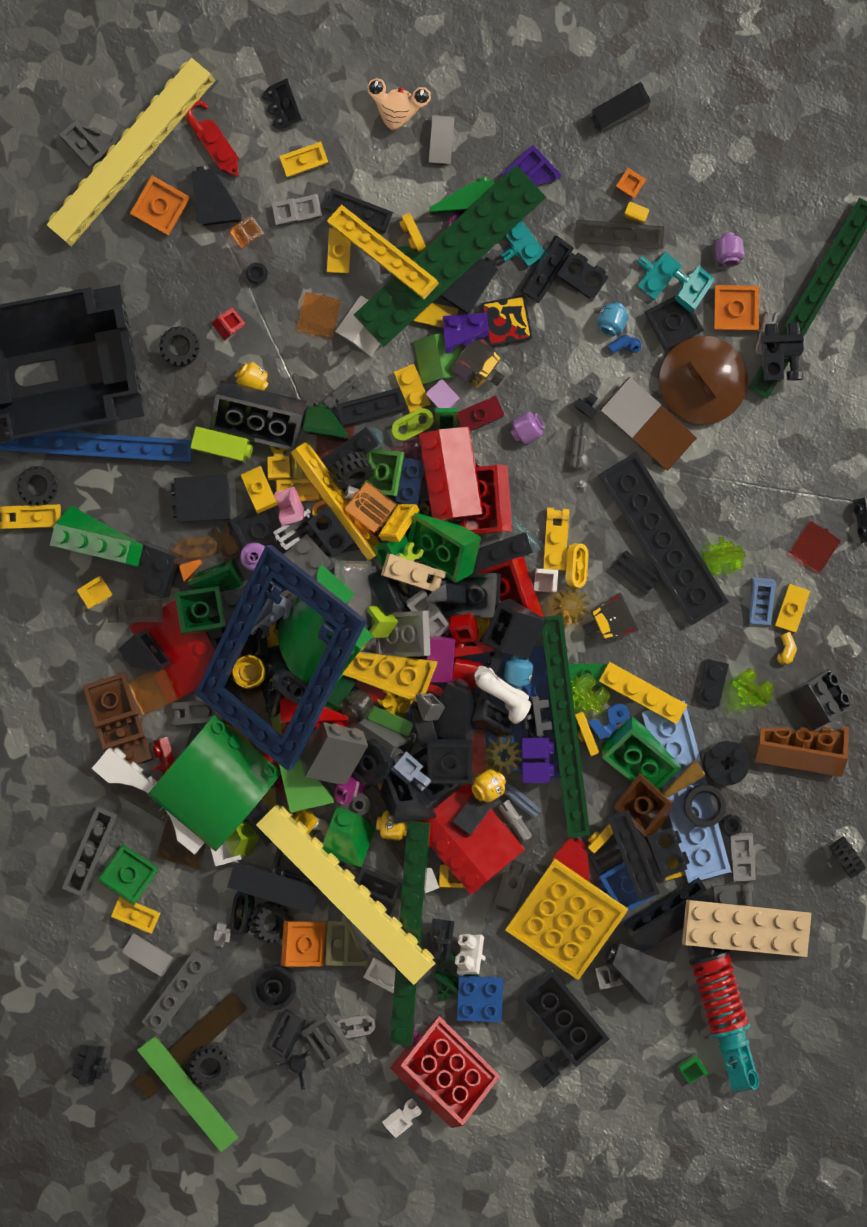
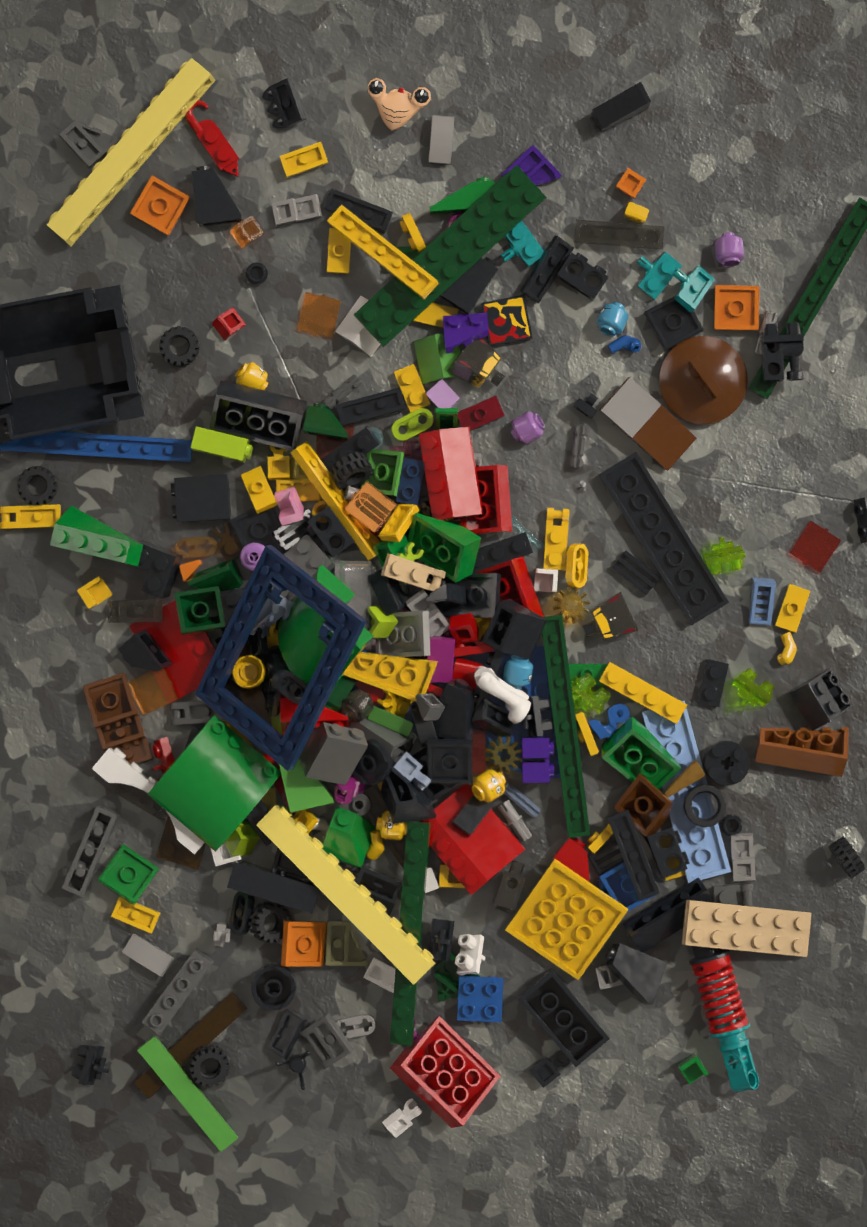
none -> yellow arm [366,830,384,860]

